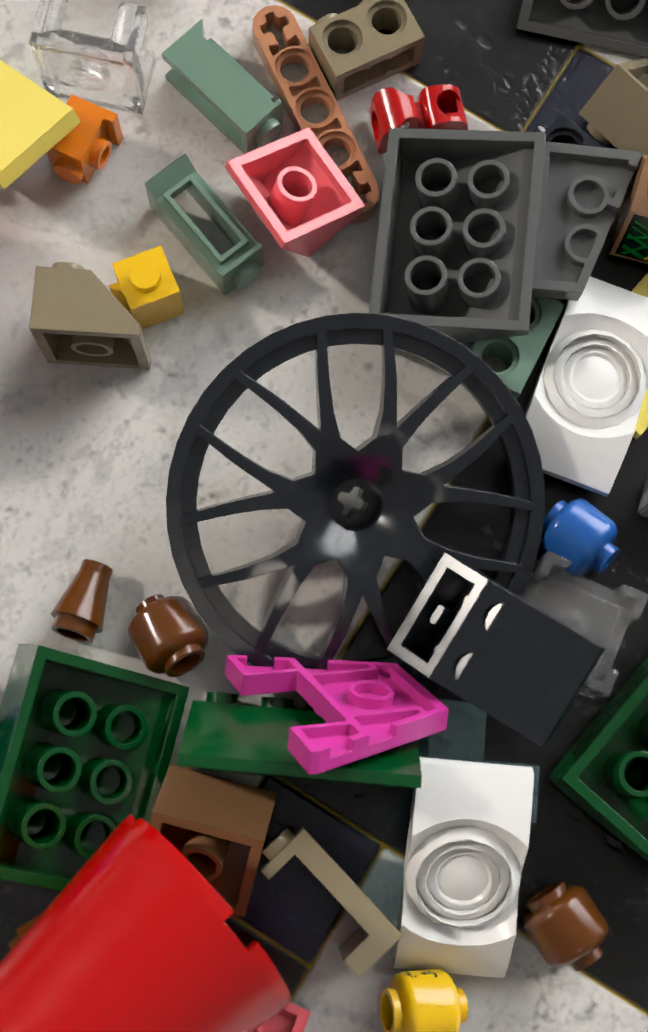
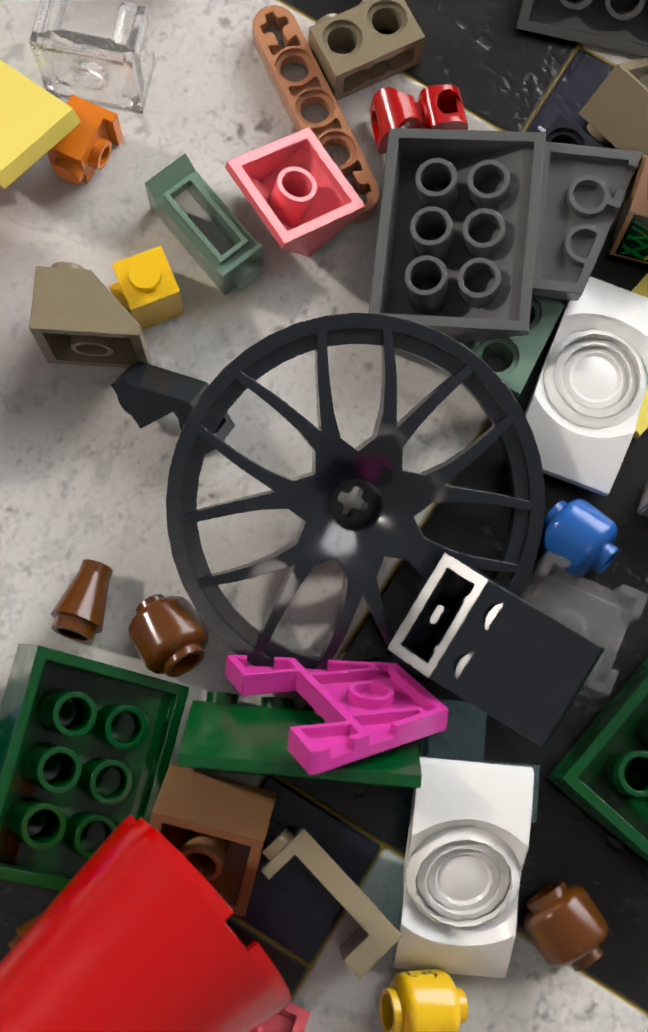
sand green window [162,18,283,154] -> none
none -> black slope [111,361,235,454]

